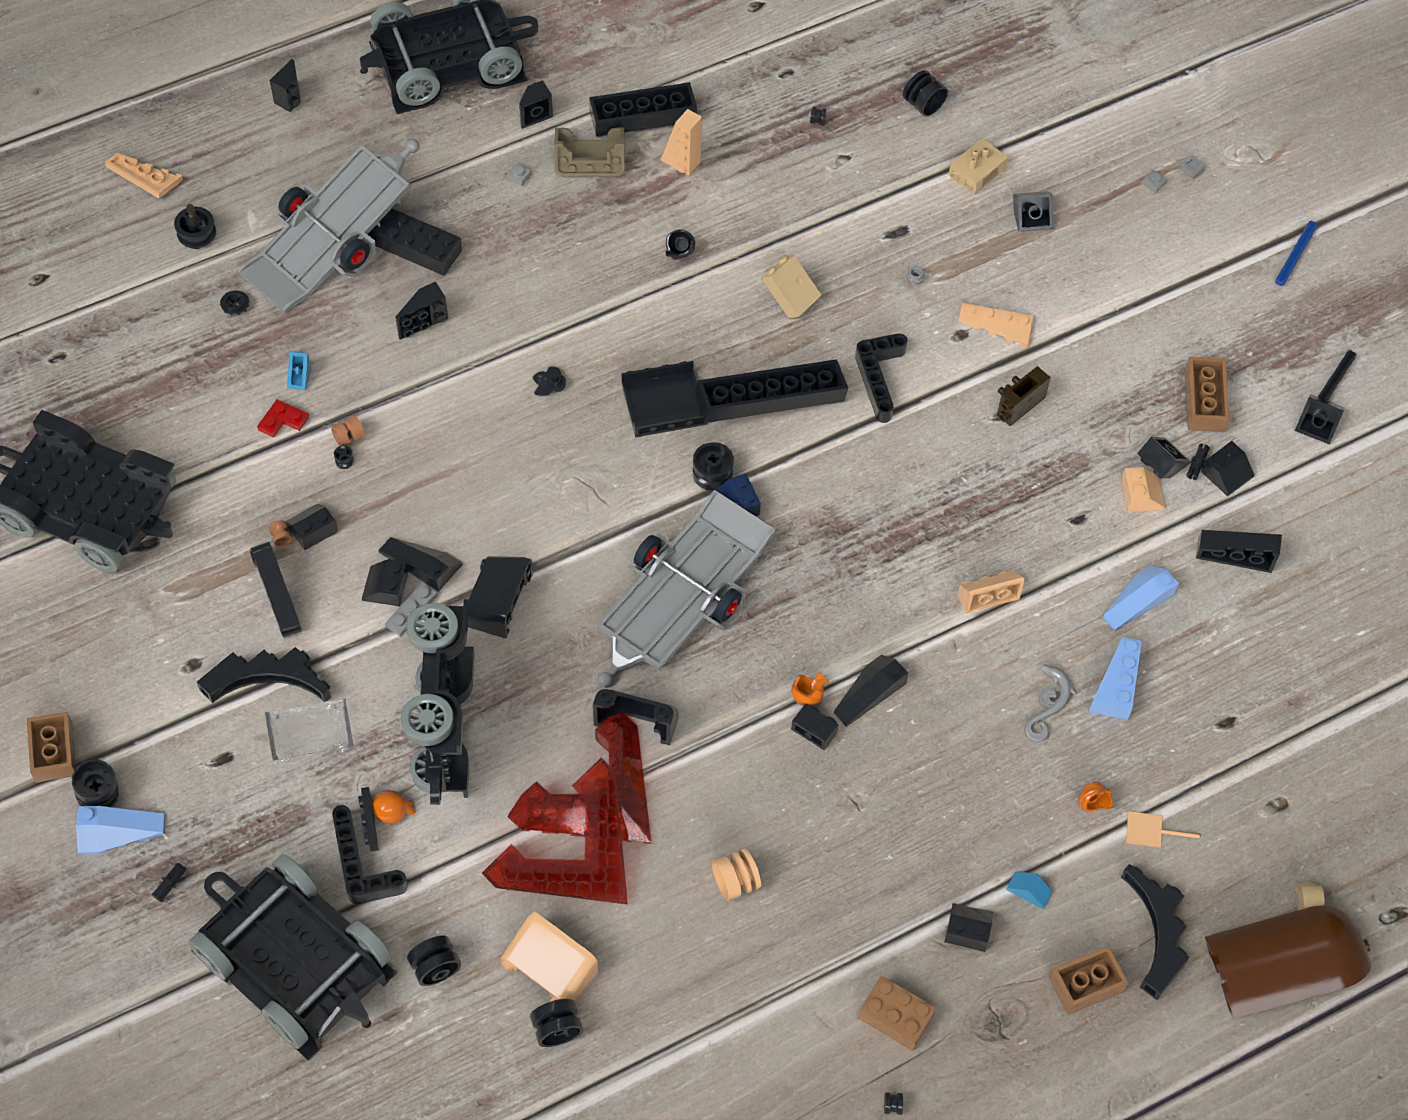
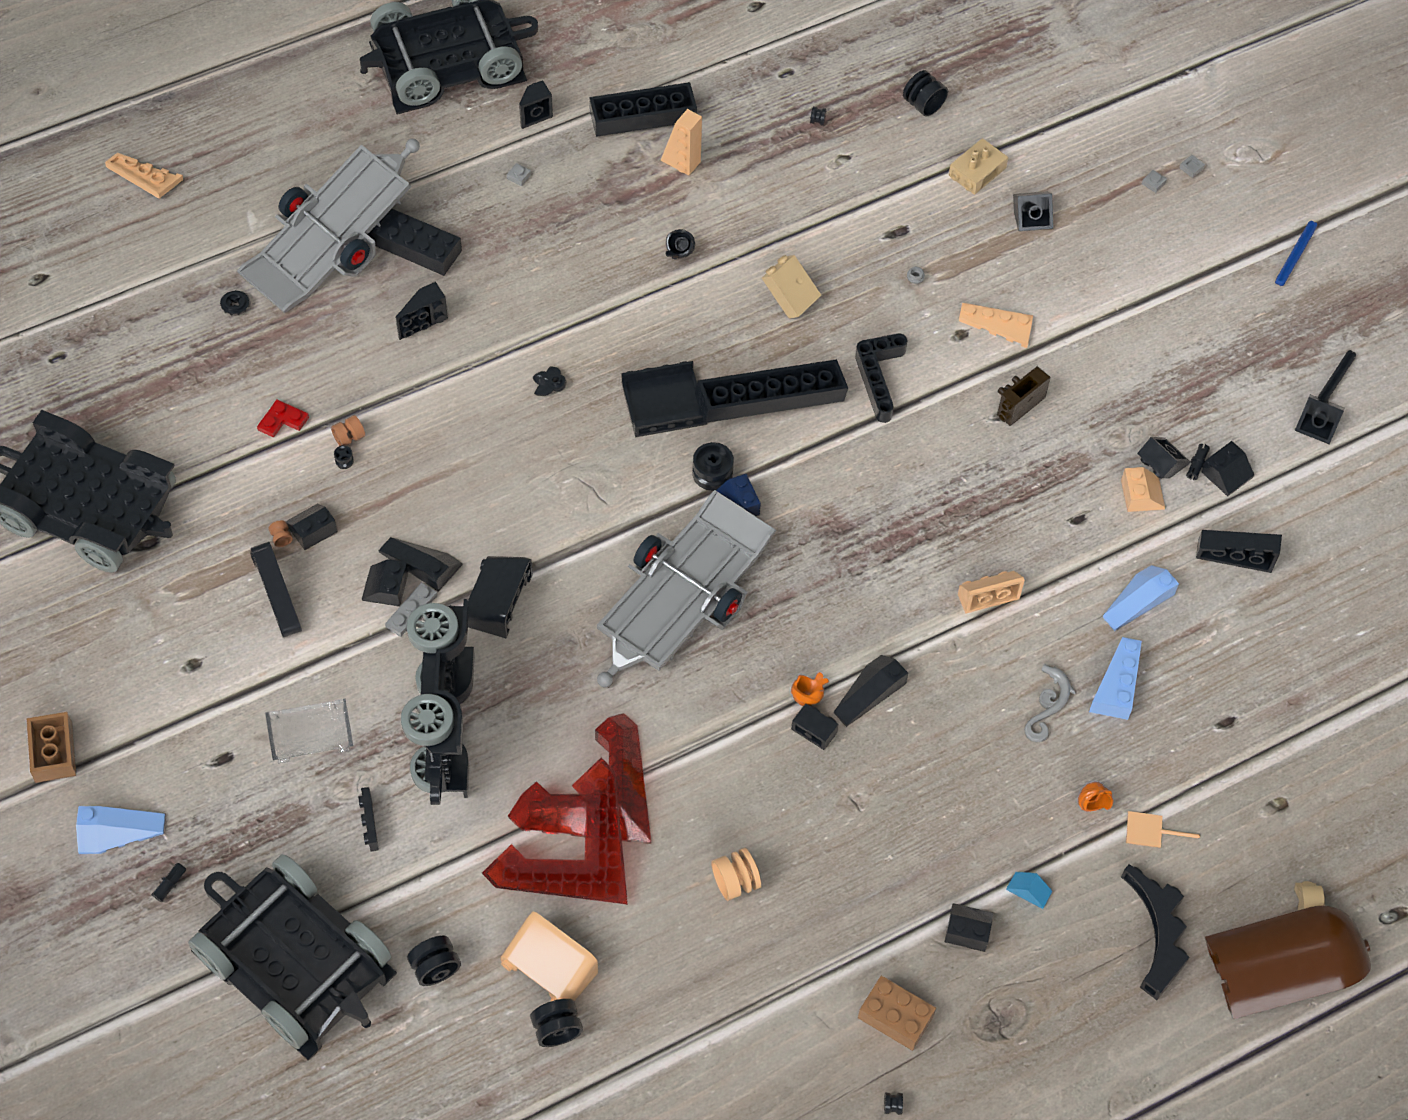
black wheel [72,759,119,807] -> none
black wheel [174,204,216,249] -> none
black arch [197,647,331,703] -> none
black slope [270,59,301,112] -> none
dark azure slope [287,351,311,390] -> none
black beam [332,805,408,904] -> none
orange hat [372,790,415,825] -> none
dark tan windscreen [554,128,624,177] -> none
black windscreen [593,689,679,746] -> none
medium nougat brick [1049,946,1128,1015] -> none
medium nougat brick [1185,357,1229,432] -> none

